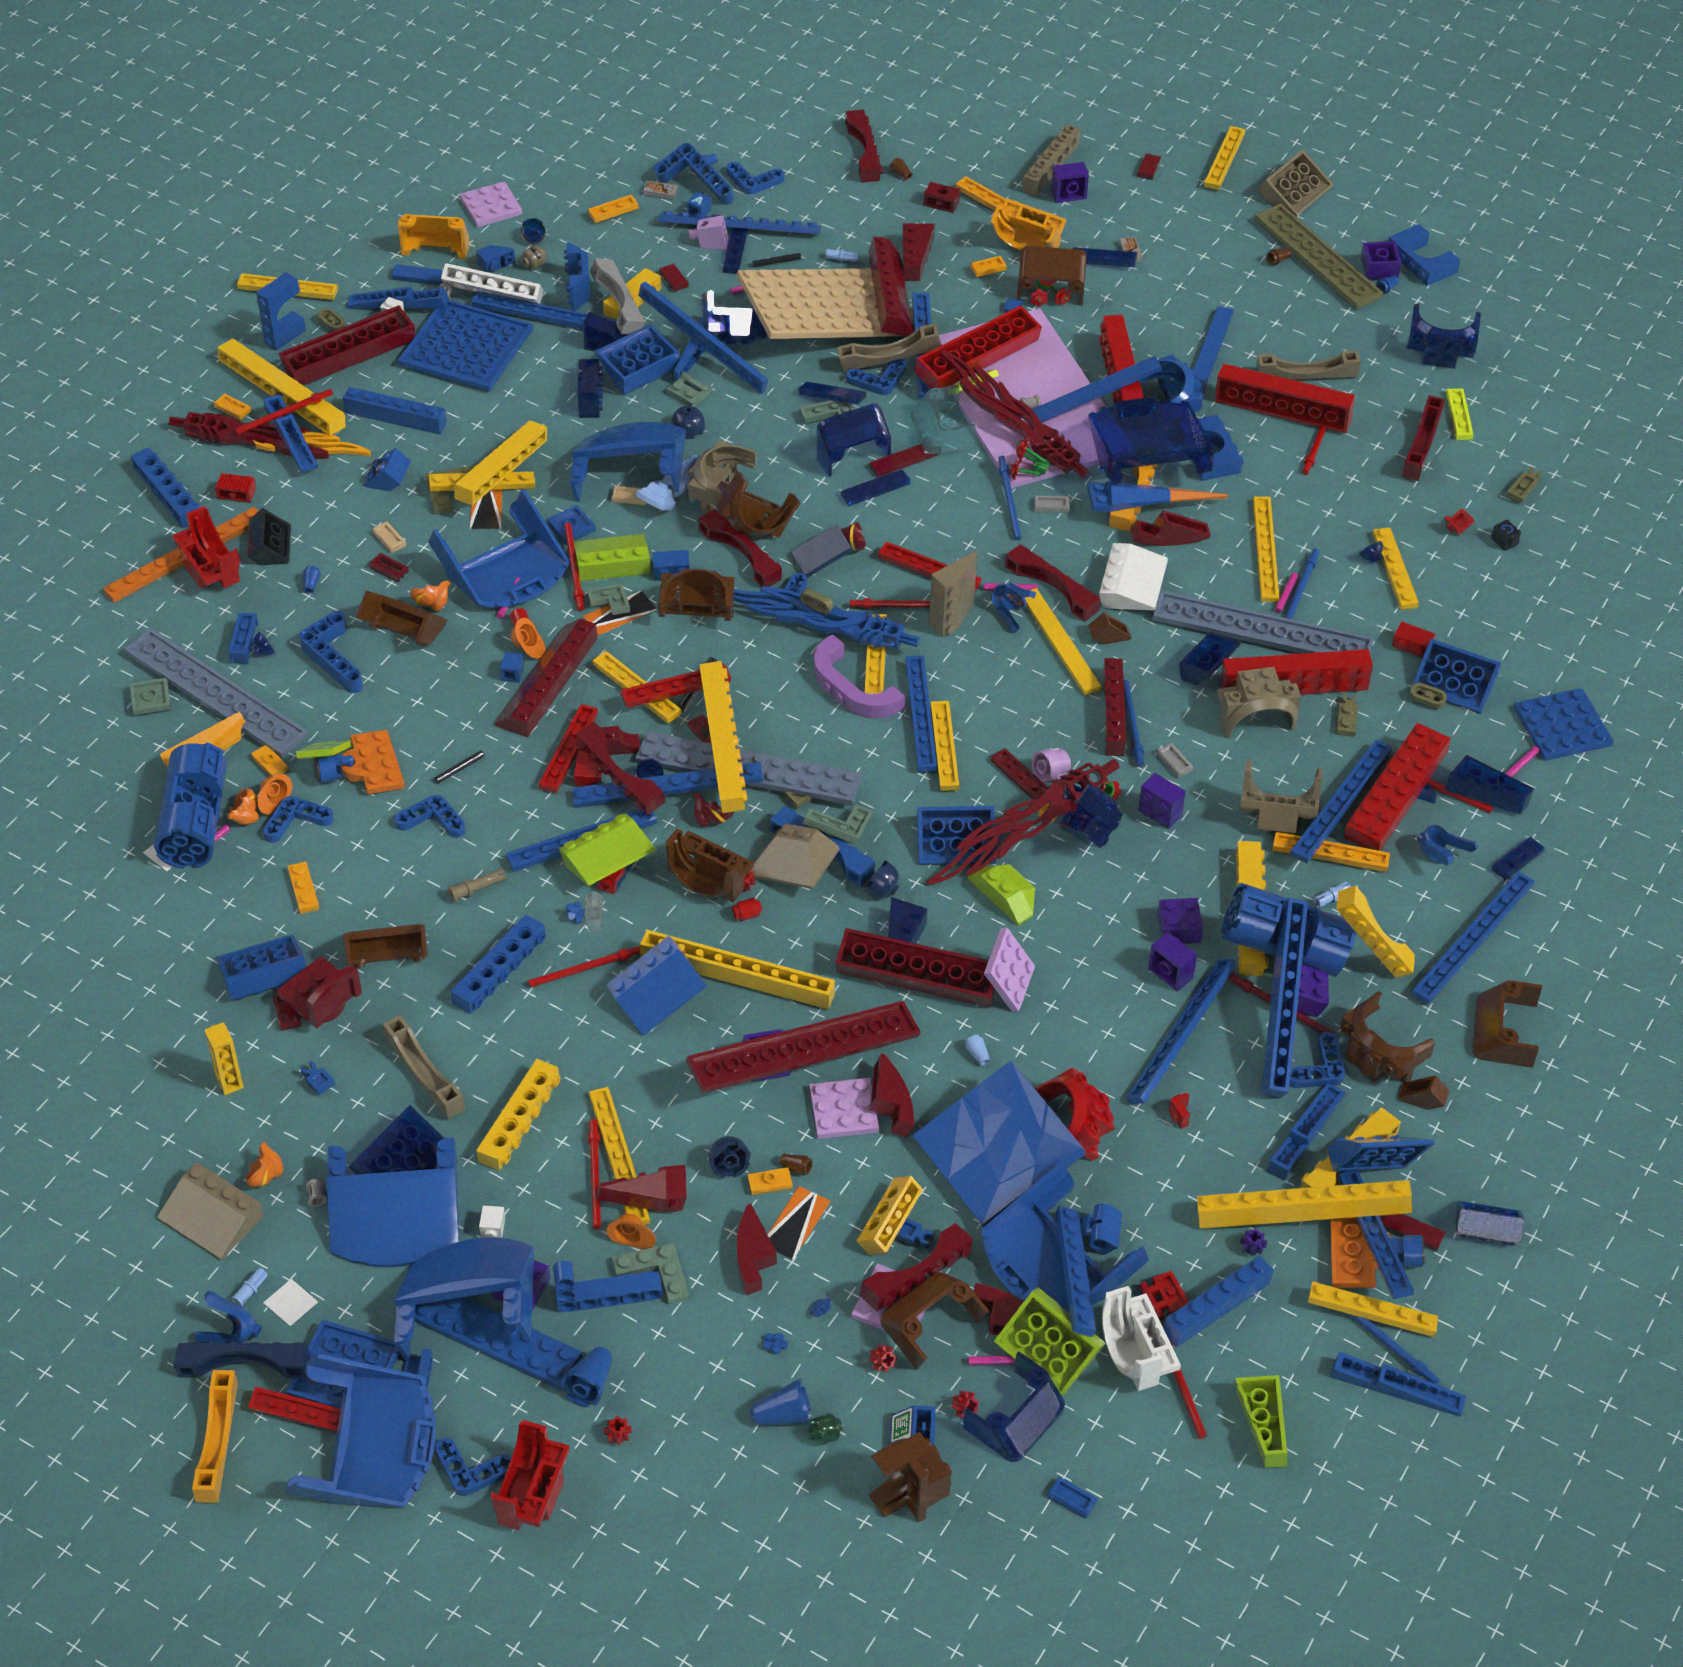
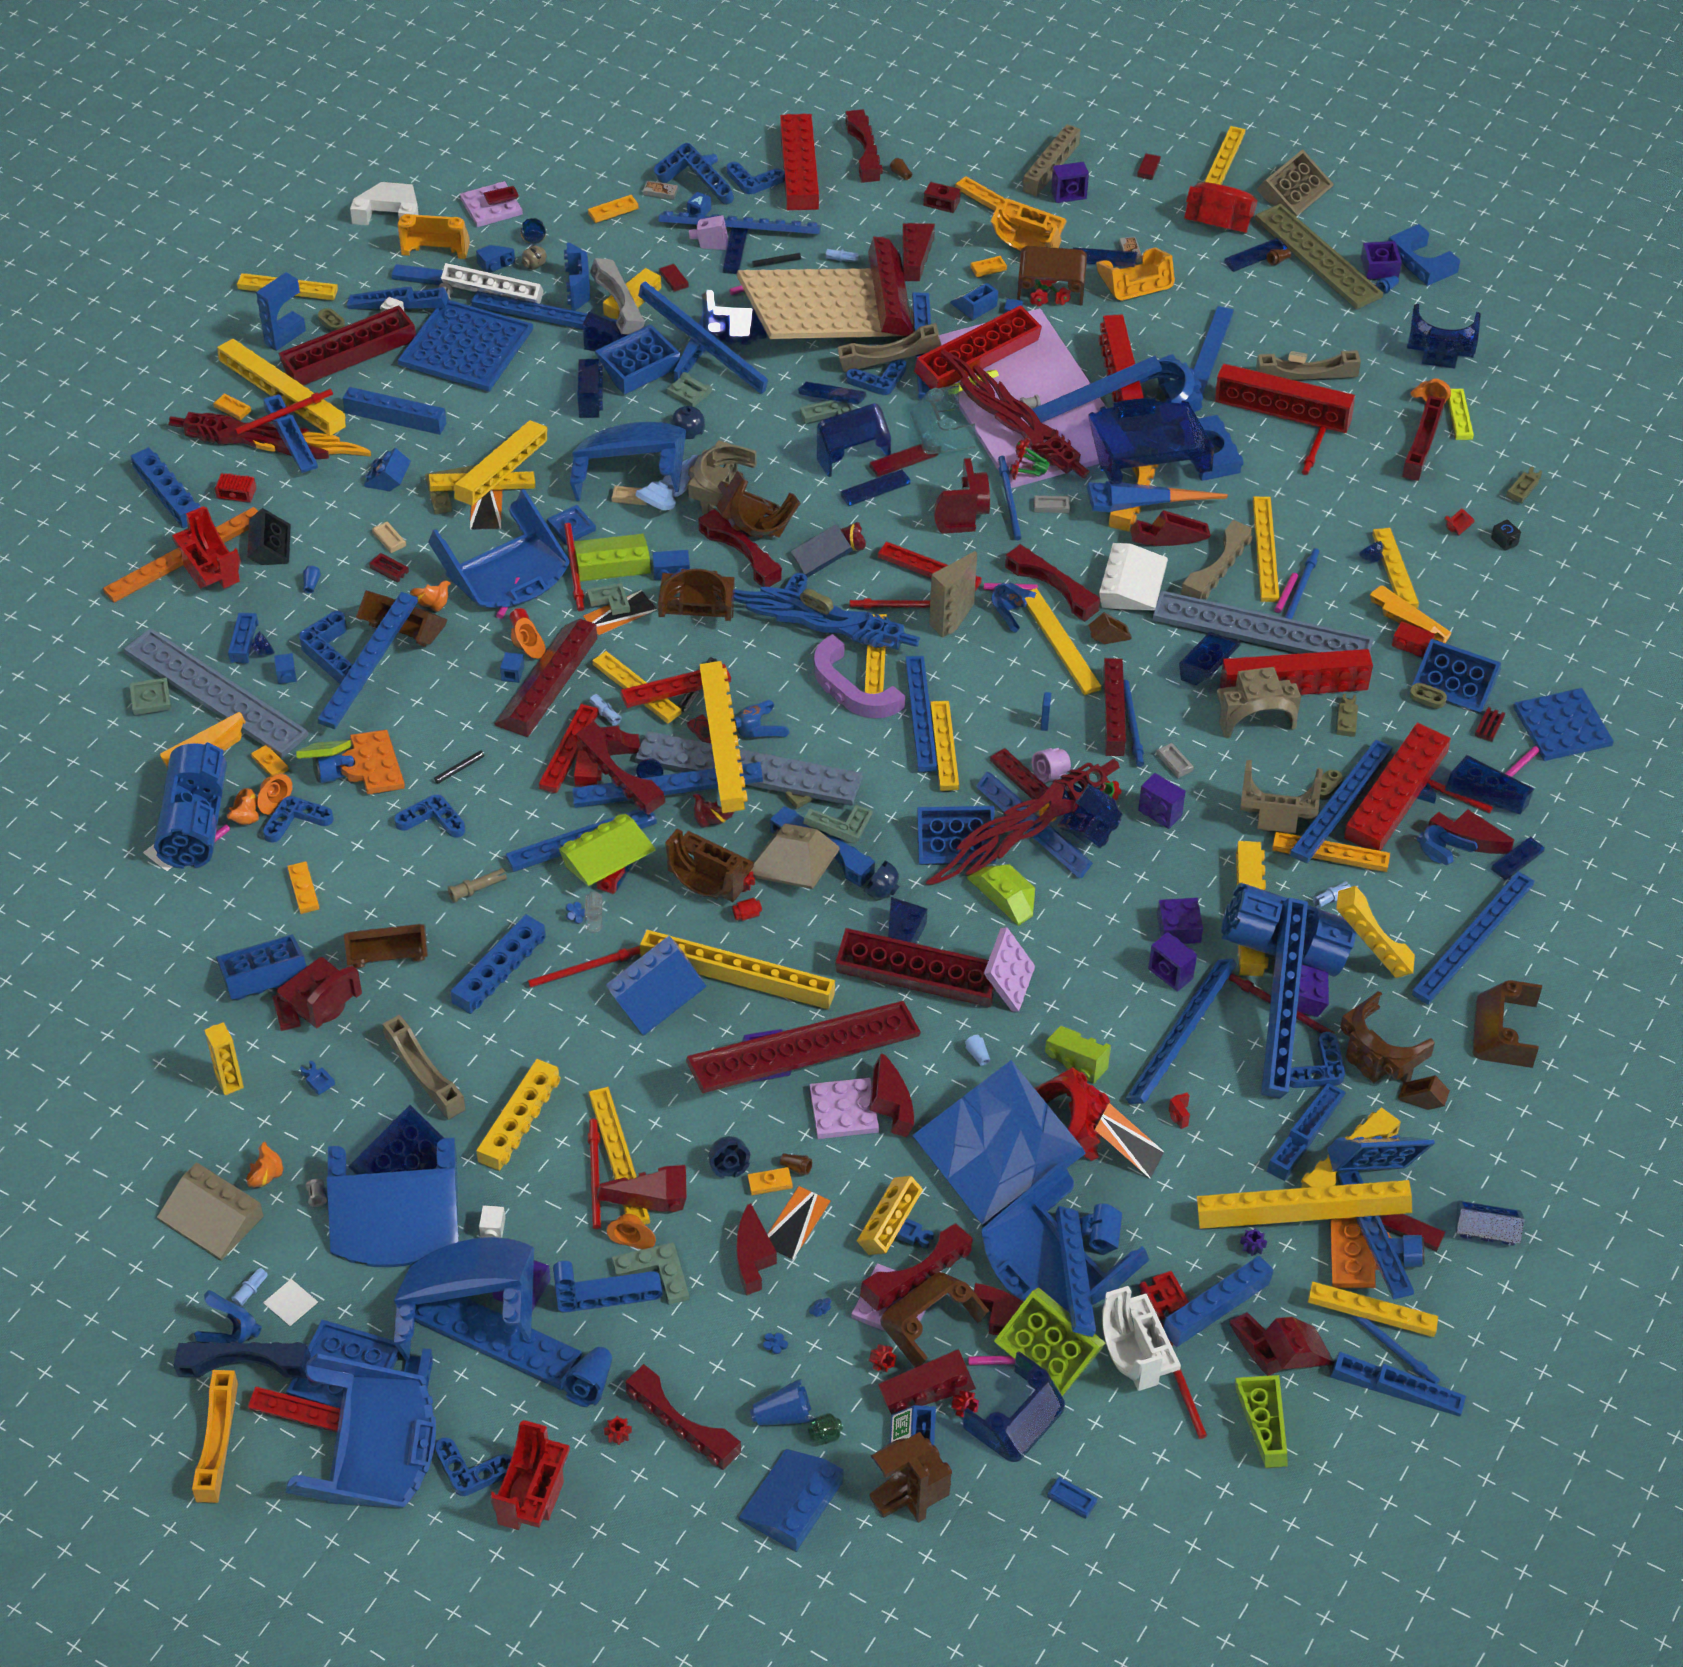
none -> blue brick [274,653,297,684]
none -> blue plate [318,592,418,729]
none -> white wedge [350,182,419,225]
none -> dark red tile [483,186,519,205]
none -> light blue pin [589,694,622,726]
none -> dark red arch [626,1364,741,1470]
none -> blue piece [733,699,790,738]
none -> blue slope [739,1449,843,1551]
none -> red brick [780,113,819,211]
none -> dark red wedge [878,1349,976,1415]
none -> dark red piece [934,458,990,534]
none -> blue slope [951,283,998,320]
none -> blue plate [976,771,1093,878]
none -> blue tile [1041,692,1051,731]
none -> lime wedge [1045,1025,1111,1084]
none -> sticker [1095,1103,1164,1178]
none -> light orange windscreen [1096,247,1175,300]
none -> dark tan arch [1181,520,1252,600]
none -> red piece [1184,182,1258,233]
none -> clear blue tile [1224,238,1287,272]
none -> dark red slope [1229,1312,1282,1376]
none -> dark red slope [1263,1317,1334,1369]
none -> tan tile [1288,351,1308,364]
none -> olive plate [1319,770,1343,800]
none -> light orange wedge [1370,585,1451,644]
none -> orange hair [1410,378,1451,403]
none -> dark red slope [1428,809,1515,854]
none -> dark red tile [1475,707,1505,742]

